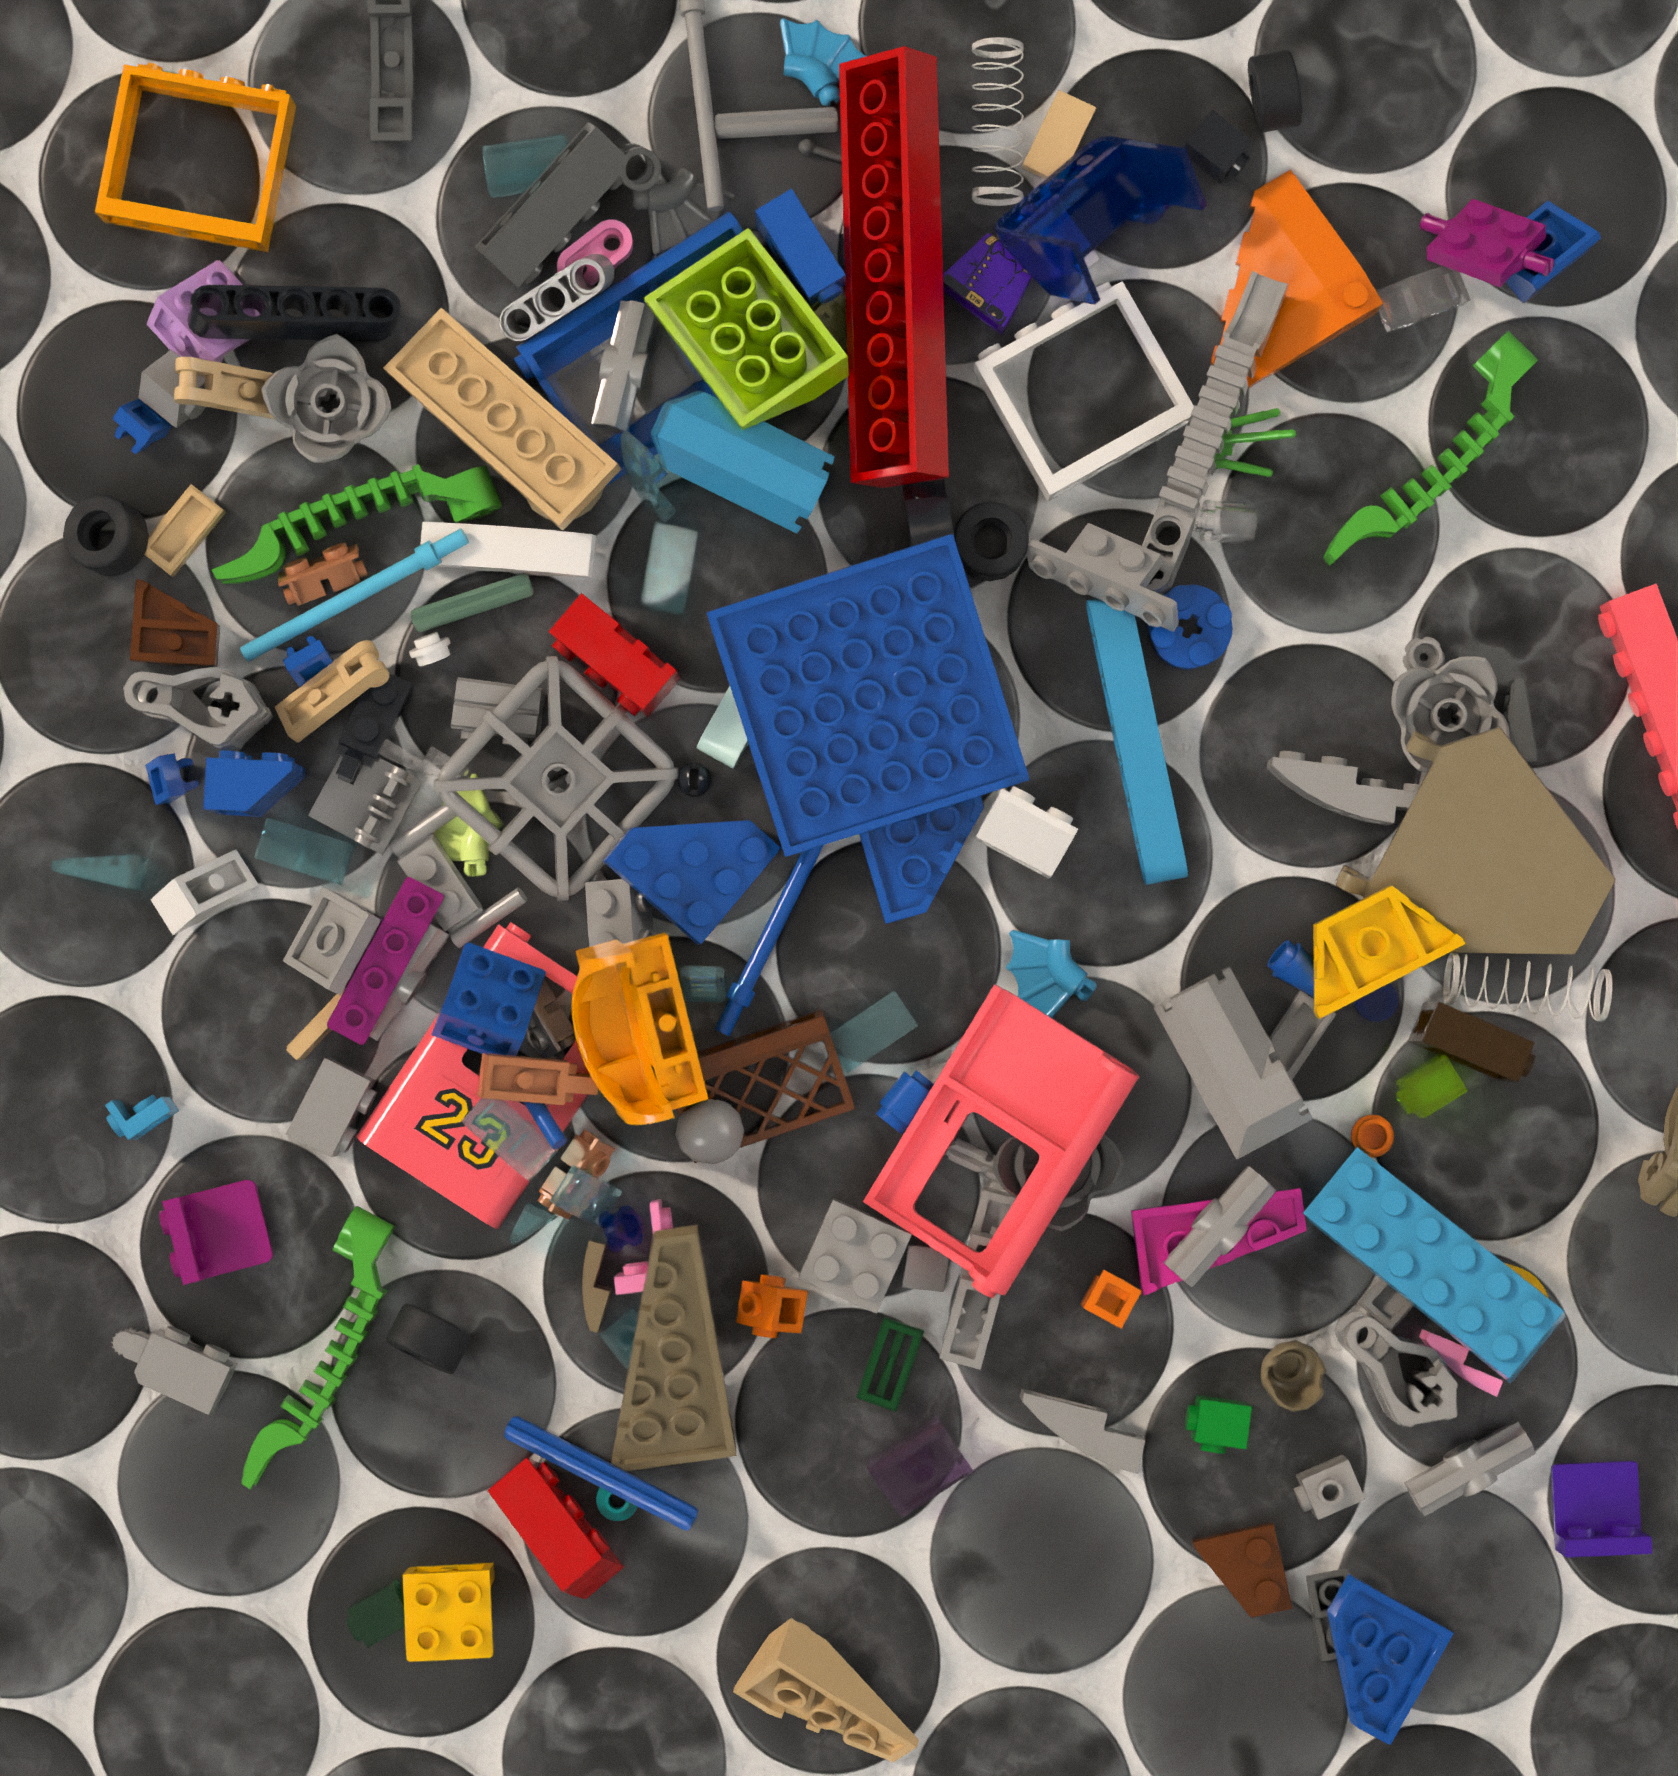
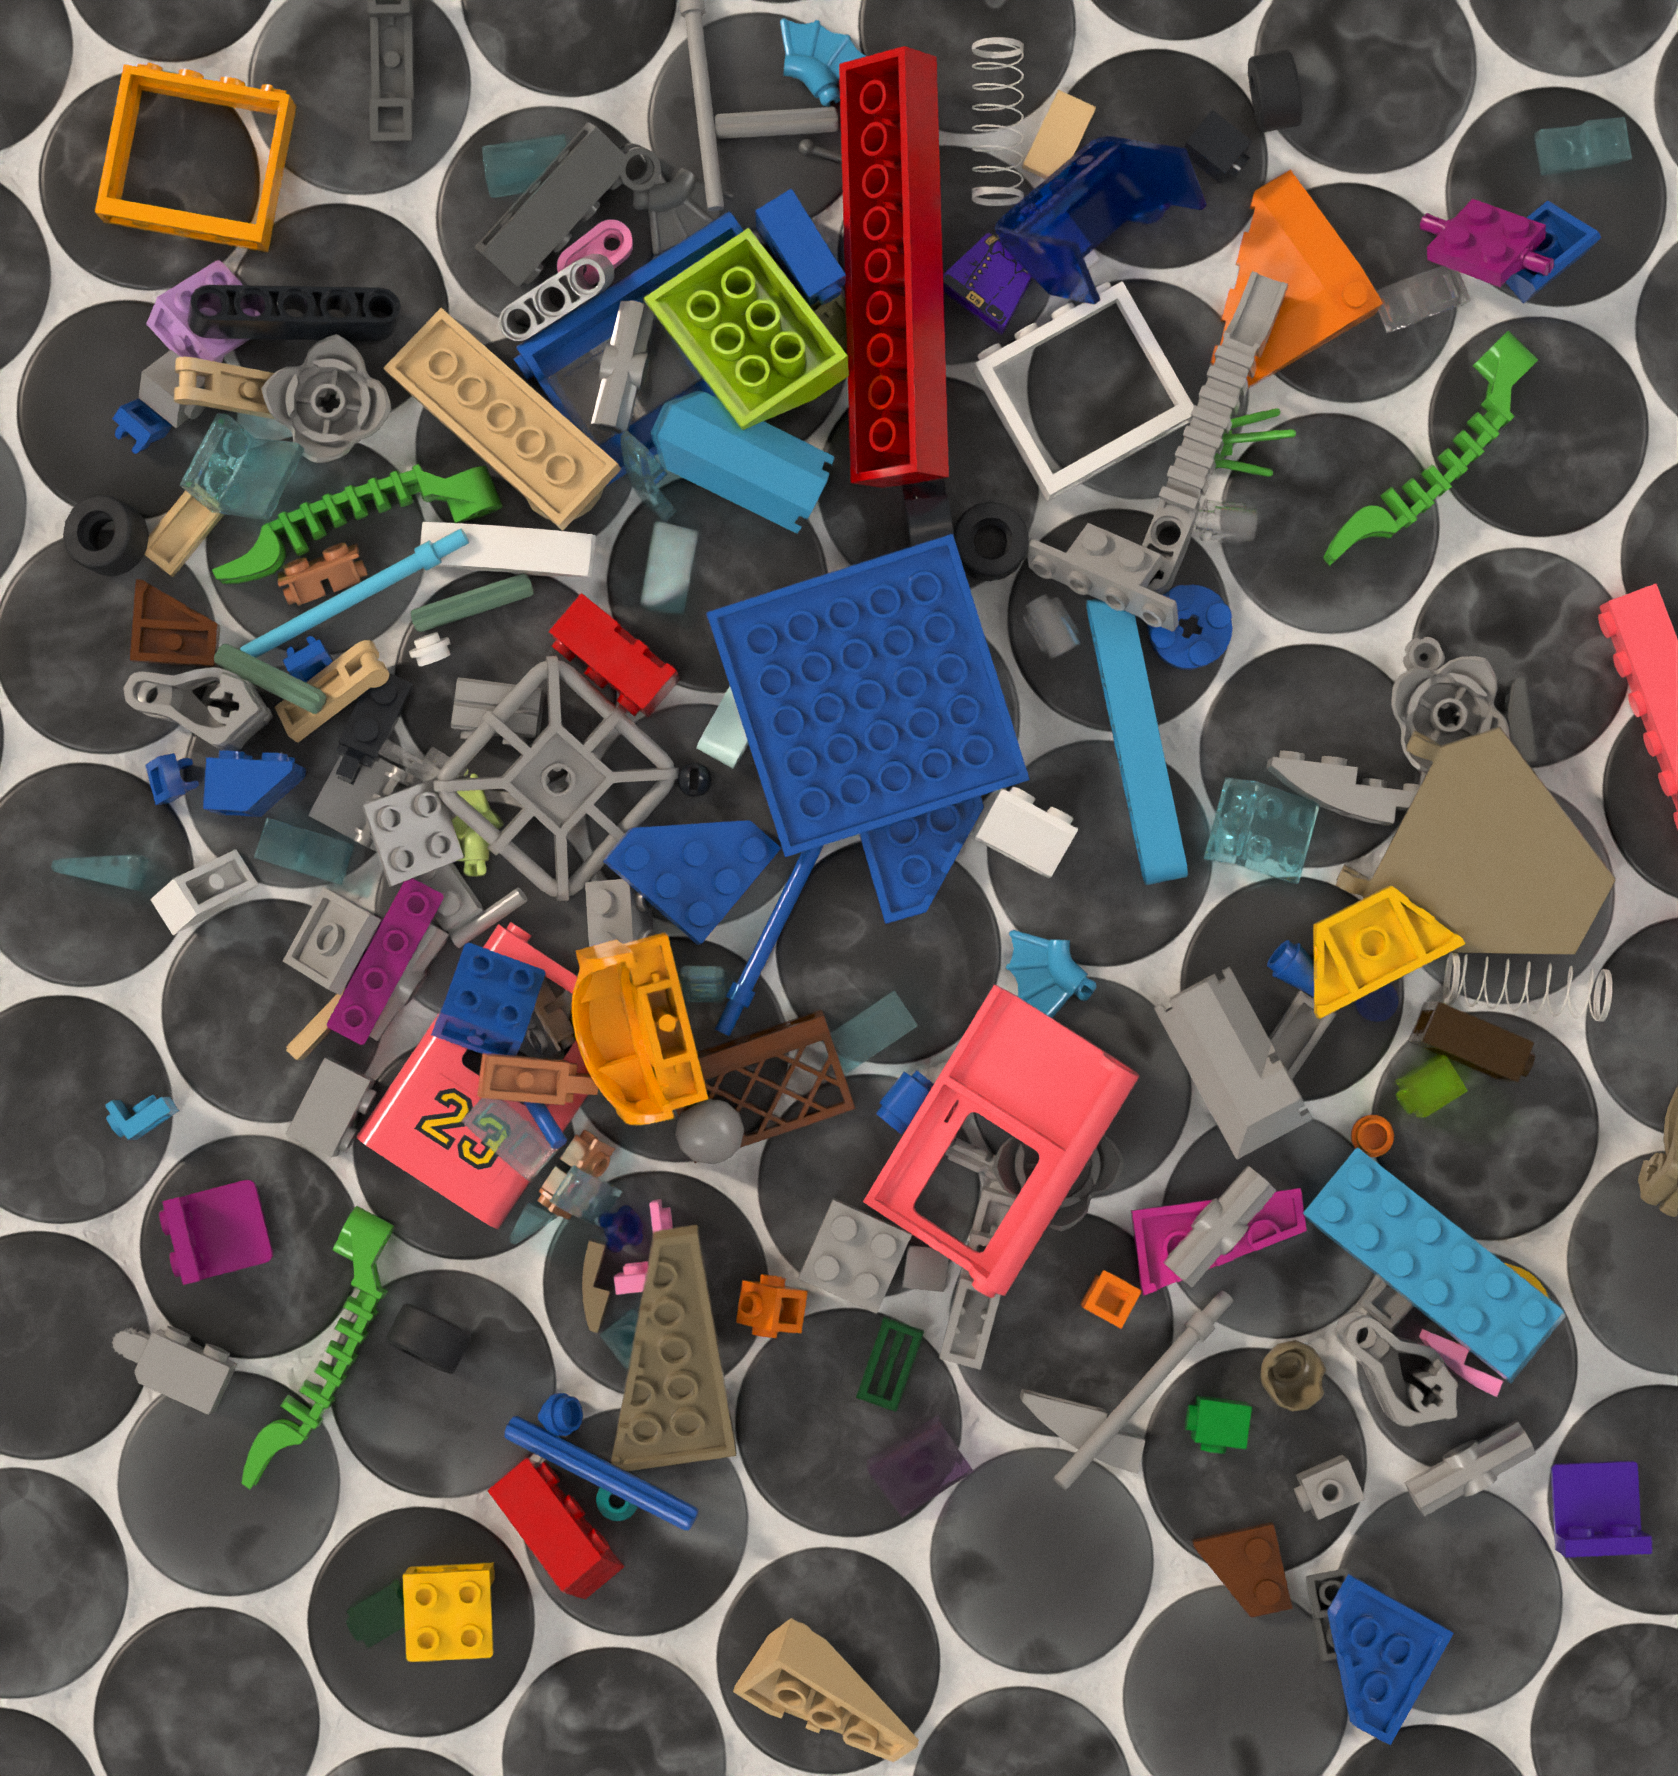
none -> clear light blue bracket [180,413,304,520]
none -> sand green axle [214,644,327,714]
none -> light grey hinge [362,777,464,887]
none -> blue plate [538,1393,583,1436]
none -> clear brick [1022,594,1080,660]
none -> light grey bar [1053,1290,1234,1490]
none -> clear light blue bracket [1204,778,1319,884]
none -> clear light blue slope [1534,117,1632,175]

